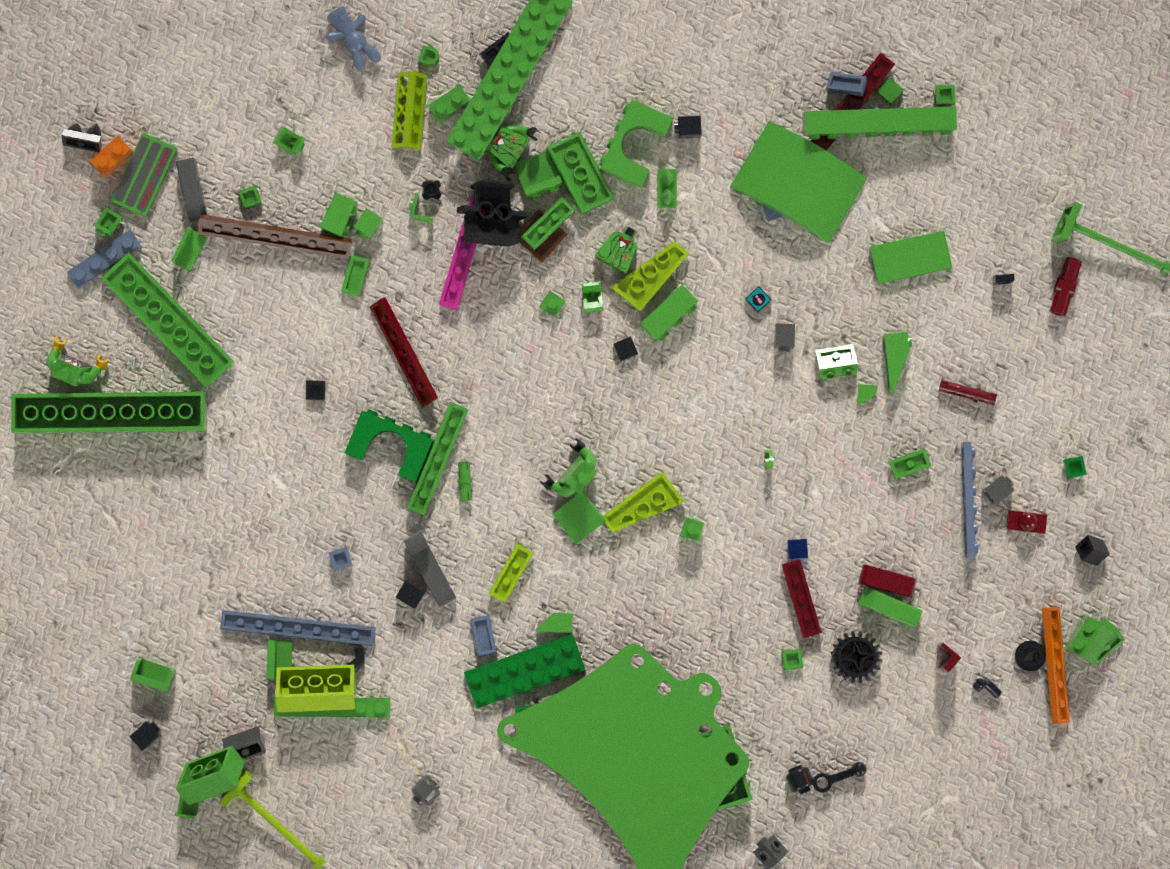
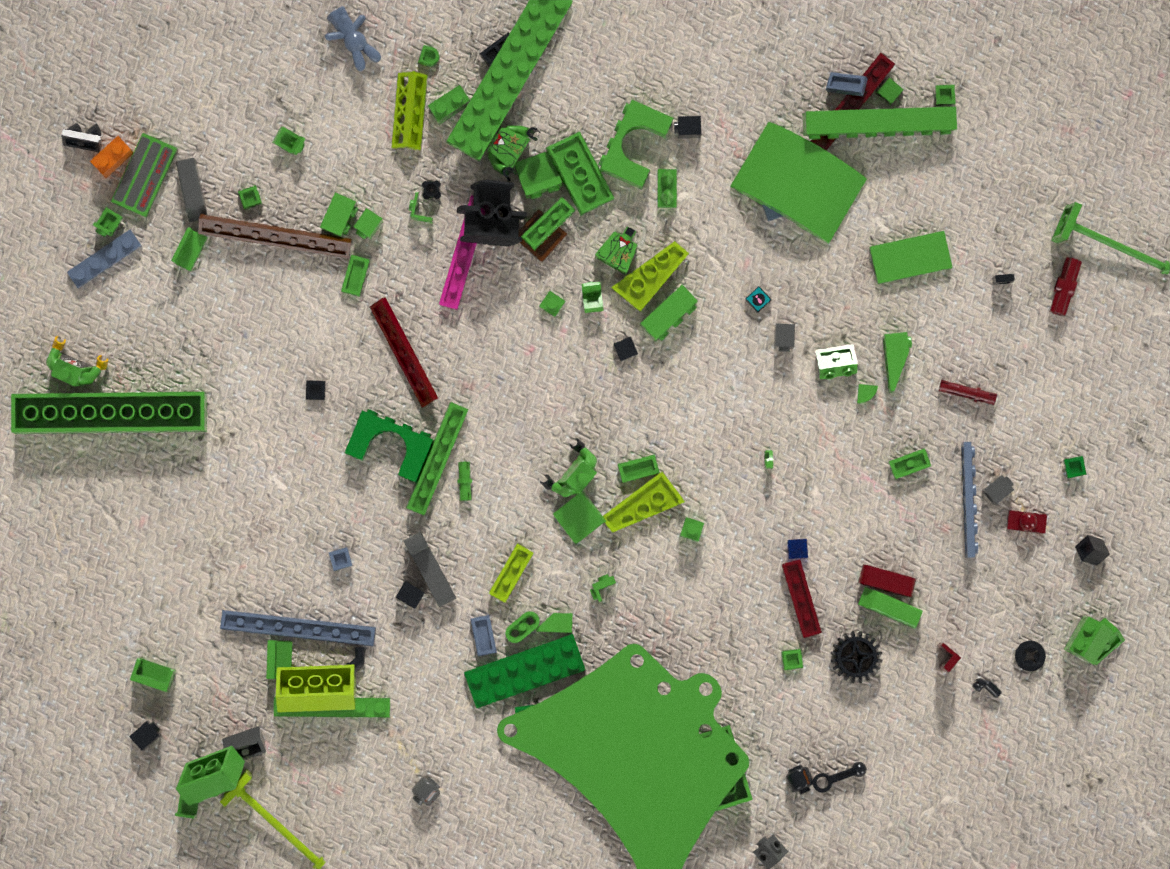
bright green plate [101,252,235,388] -> none
orange plate [1042,607,1070,724] -> none
none -> bright green plate [505,611,540,643]
none -> bright green bracket [590,574,616,602]
none -> bright green tile [618,454,660,483]

